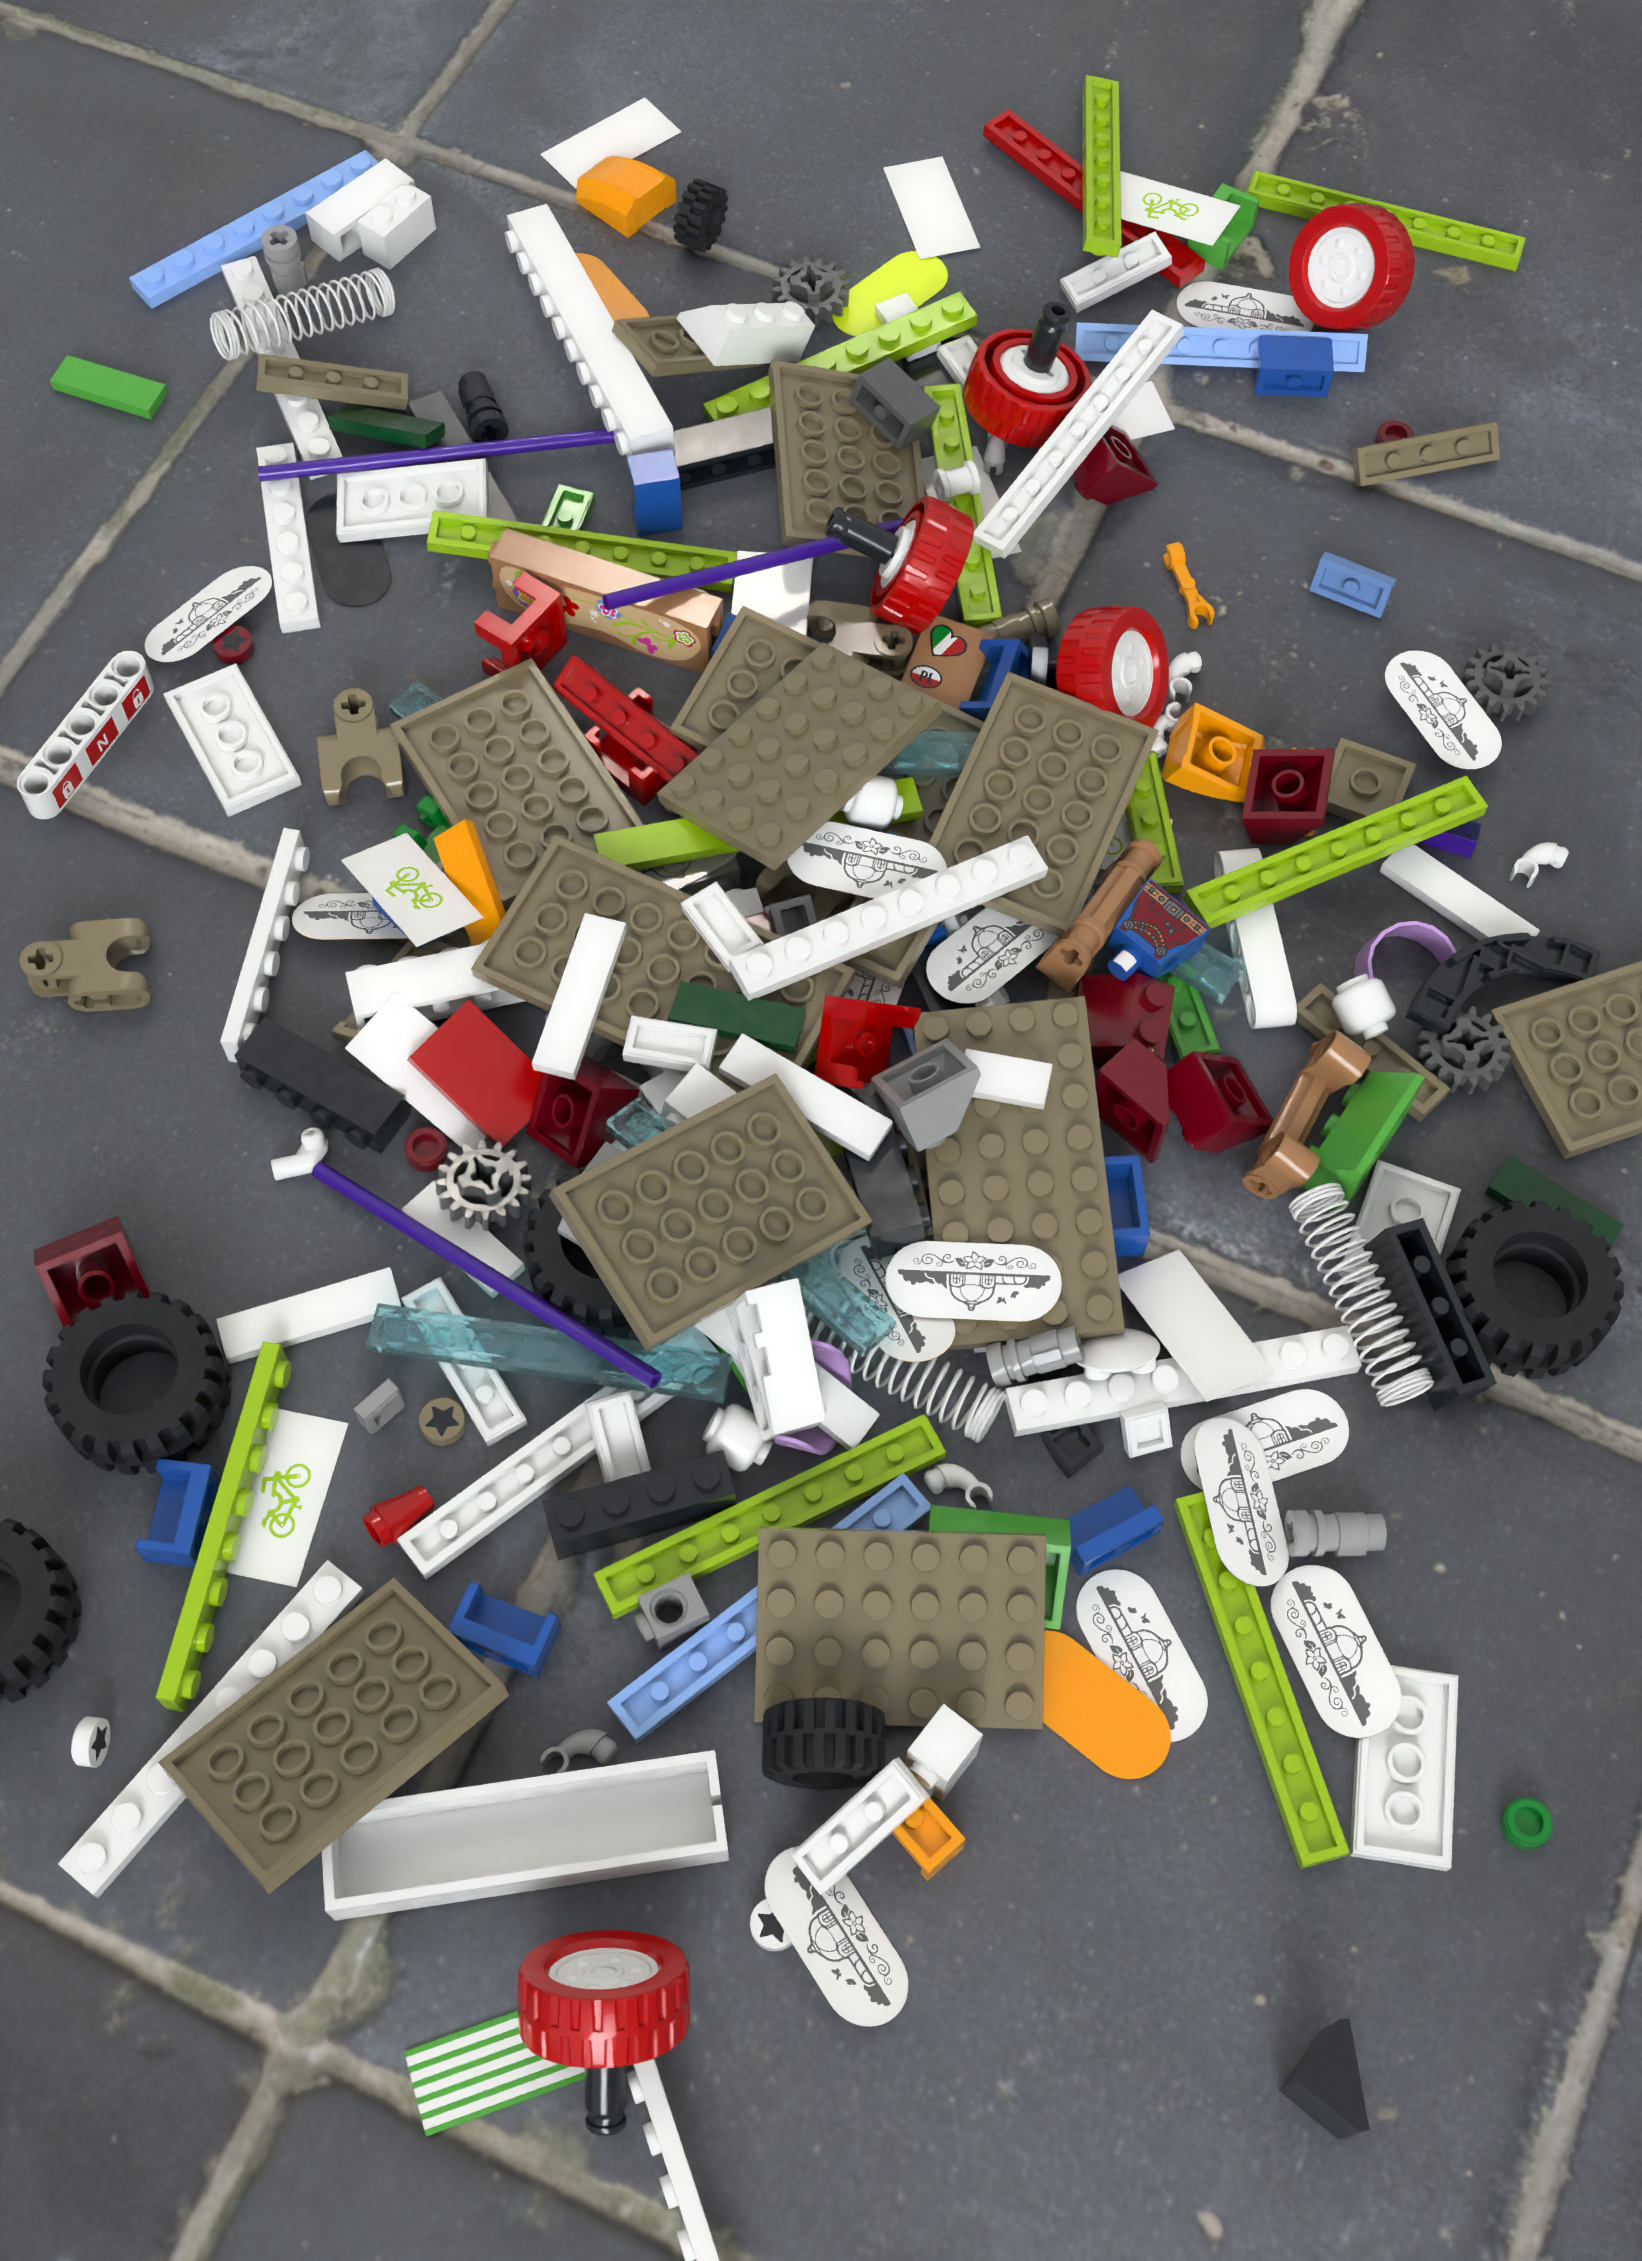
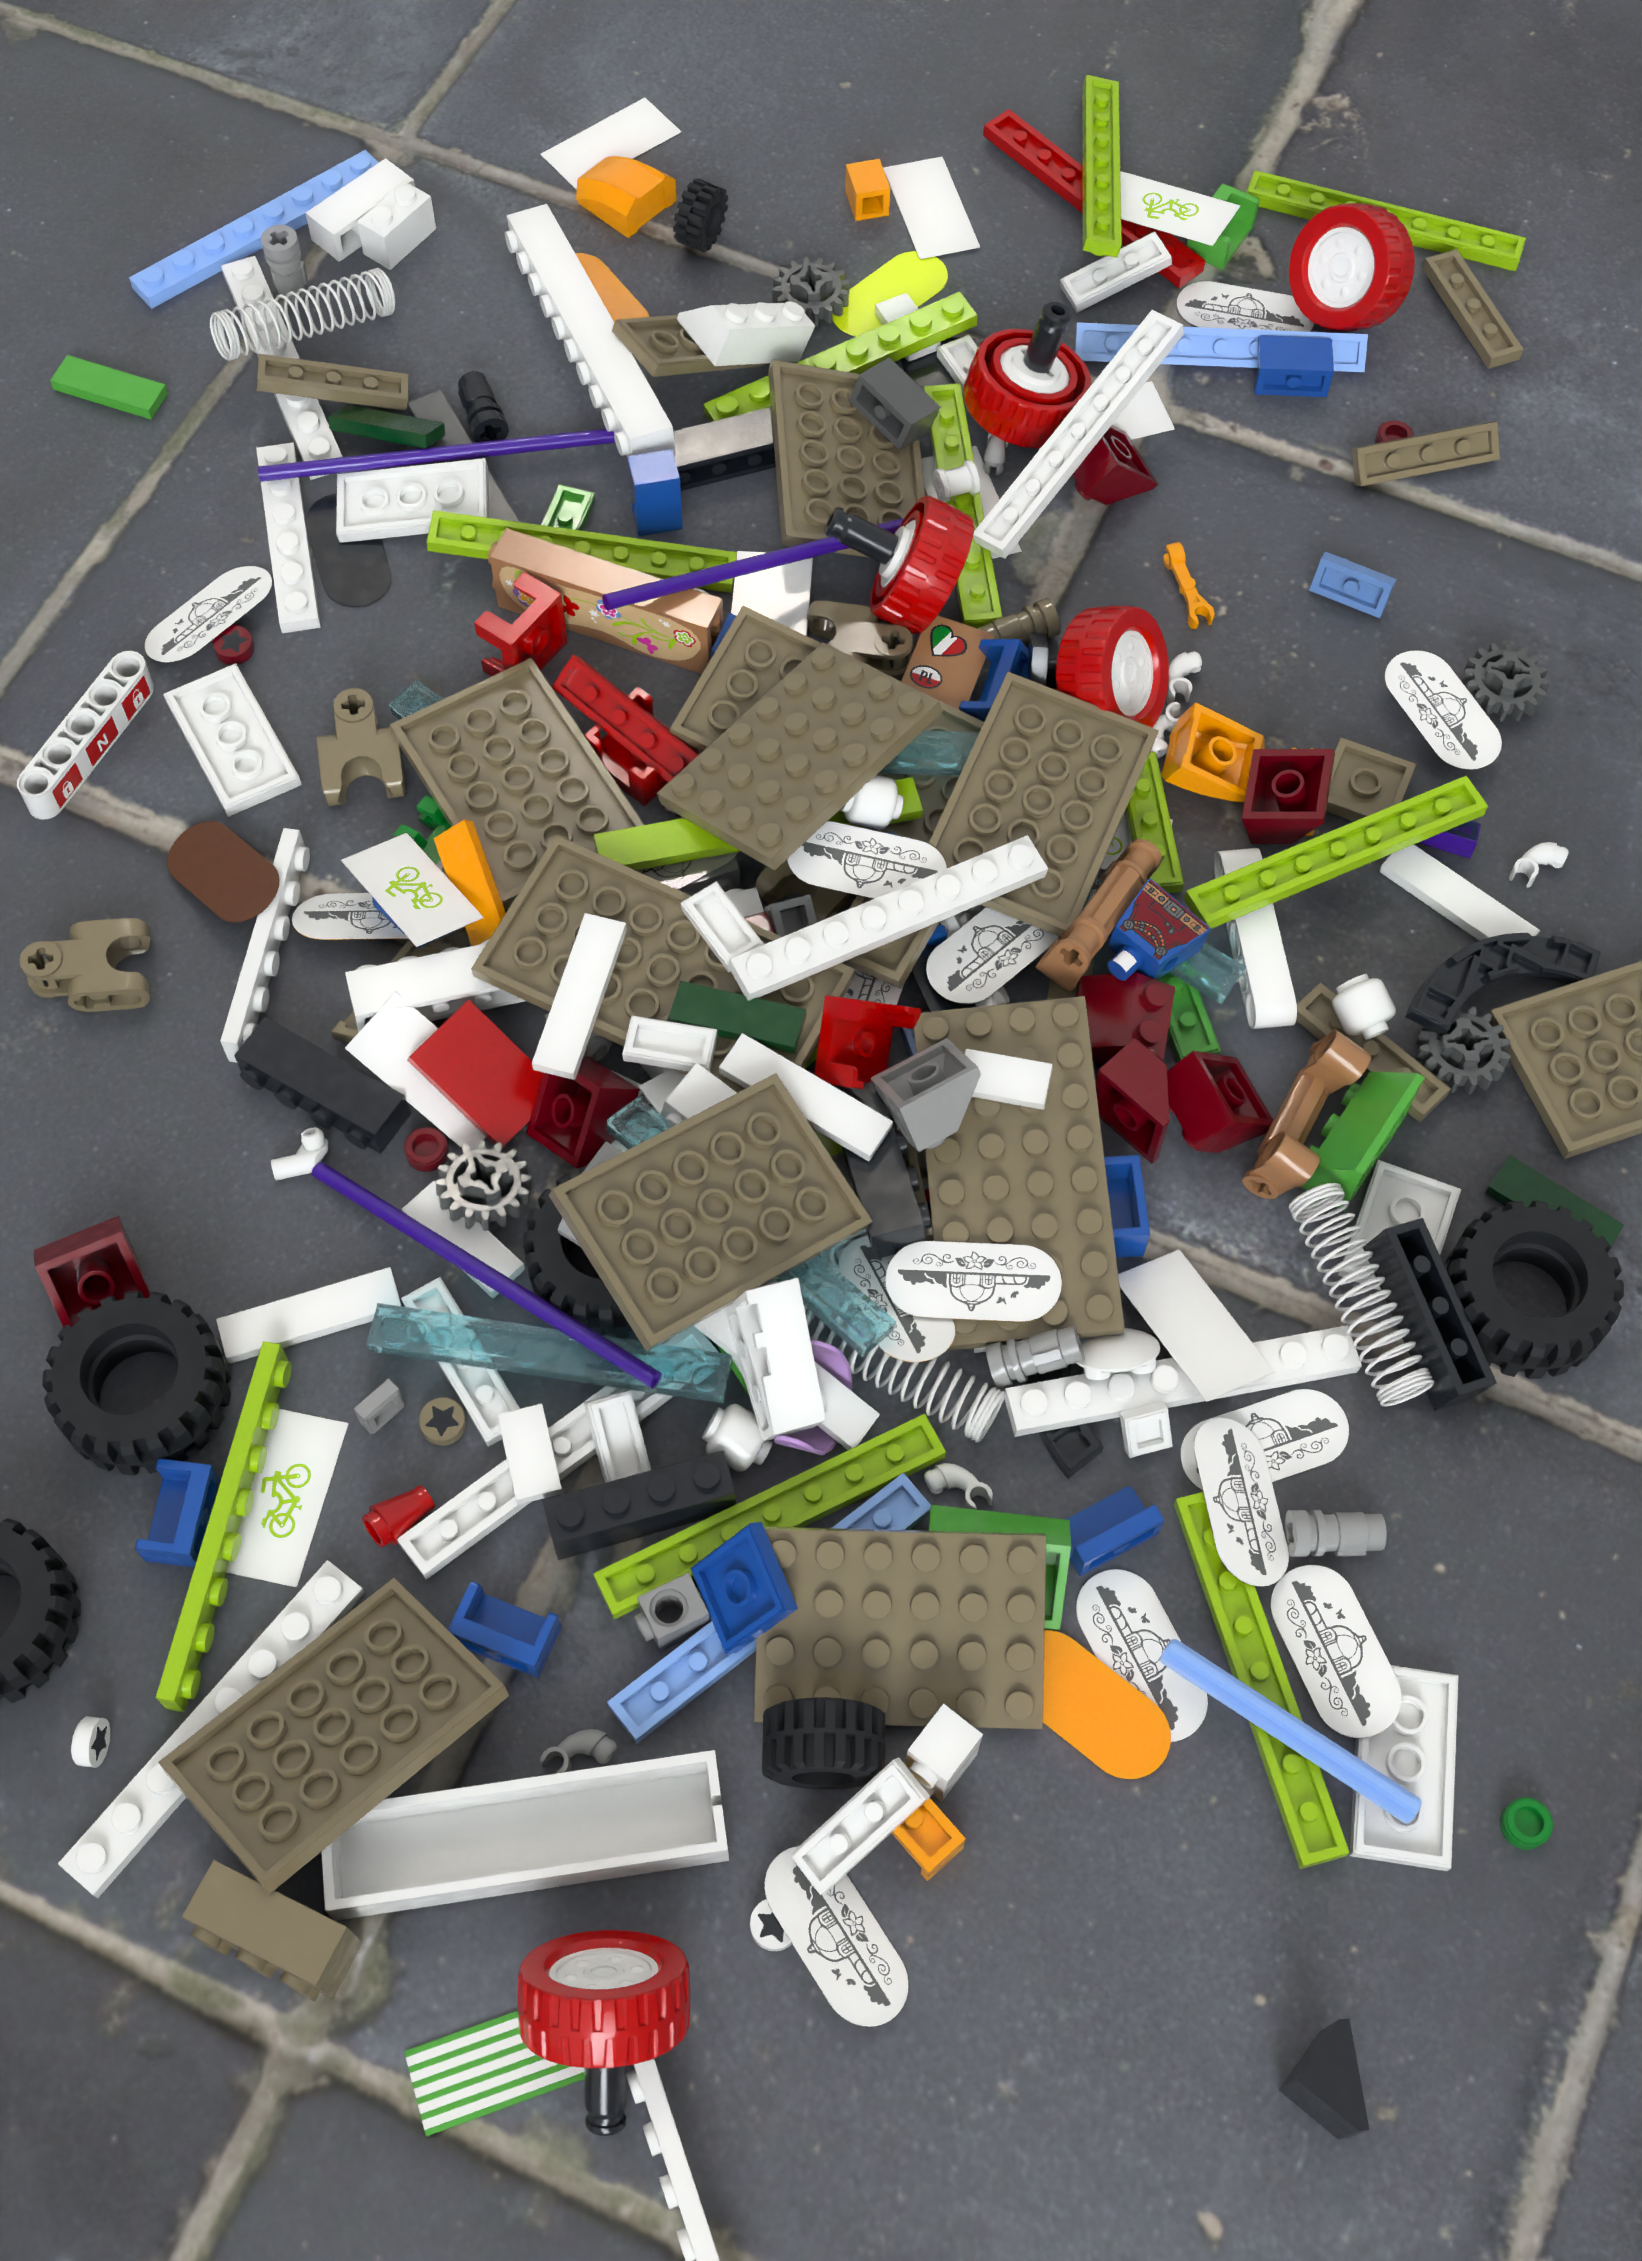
lavender piece [1354,921,1457,979] -> none
none -> reddish brown sticker [167,821,280,922]
none -> dark tan brick [182,1860,363,2001]
none -> white tile [497,1403,563,1505]
none -> blue tile [691,1522,798,1654]
none -> light orange brick [845,159,890,221]
none -> light blue axle [1160,1639,1422,1823]
none -> dark tan plate [1422,249,1524,369]

